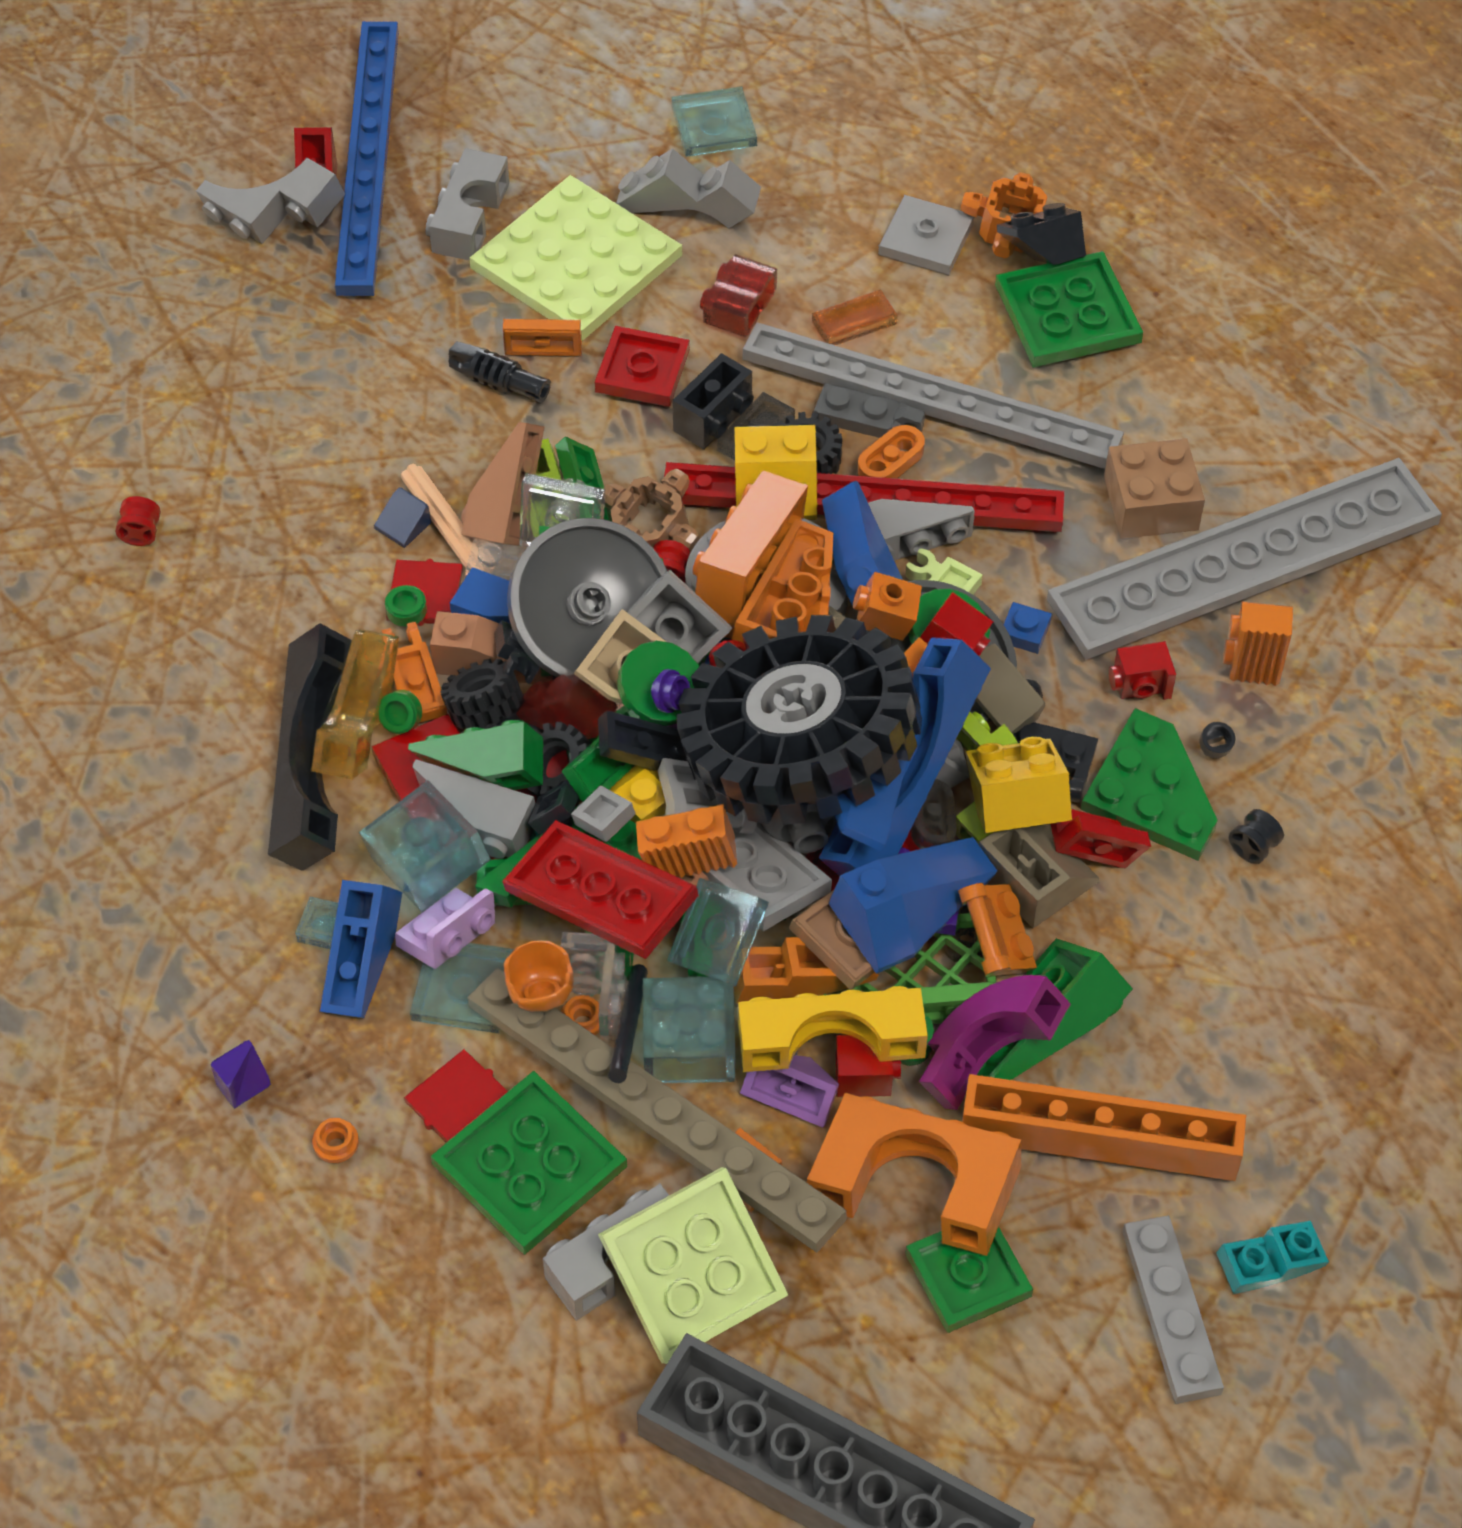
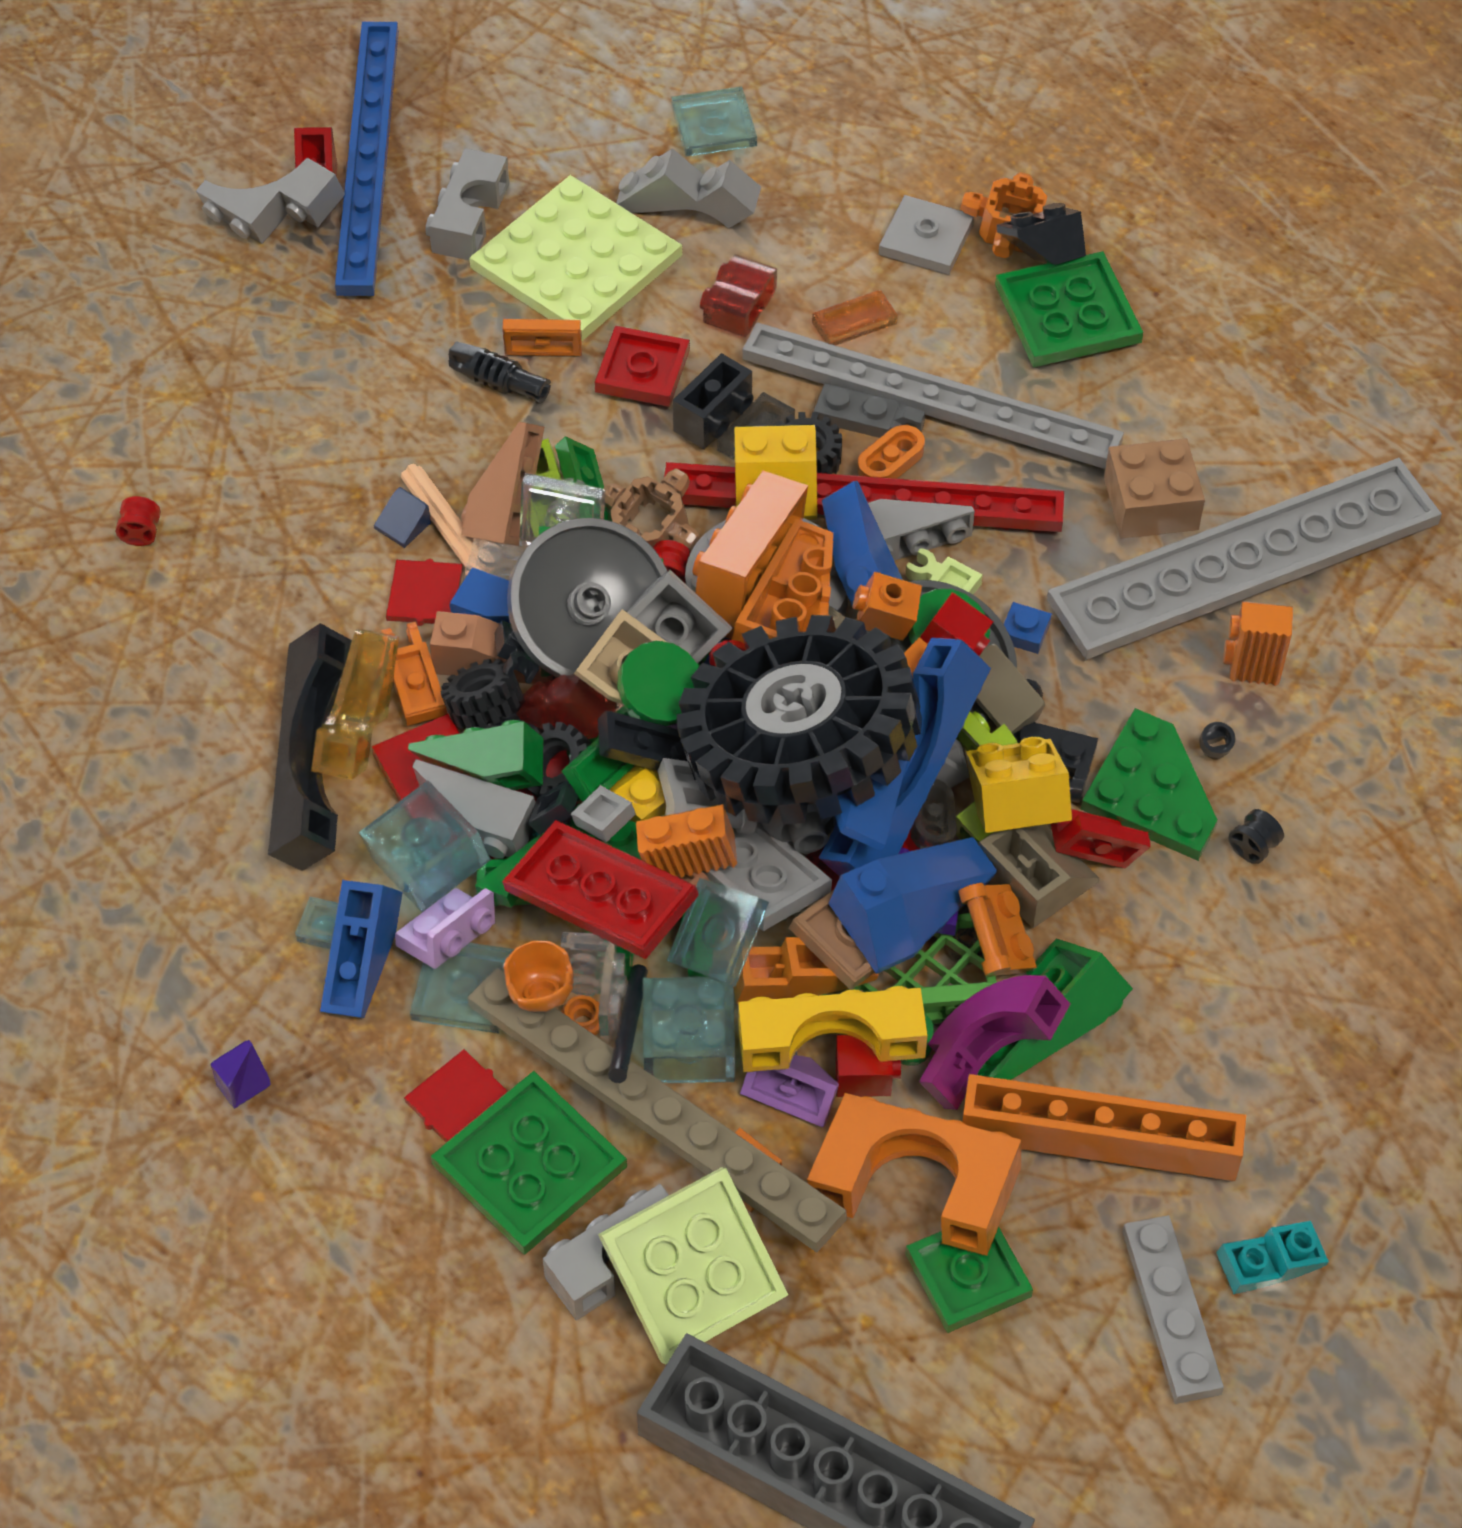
orange plate [312,1118,359,1163] -> none
green tile [378,690,422,734] -> none
green tile [385,585,427,627] -> none
dark purple plate [651,669,690,713] -> none
red brick [1109,641,1176,700] -> none

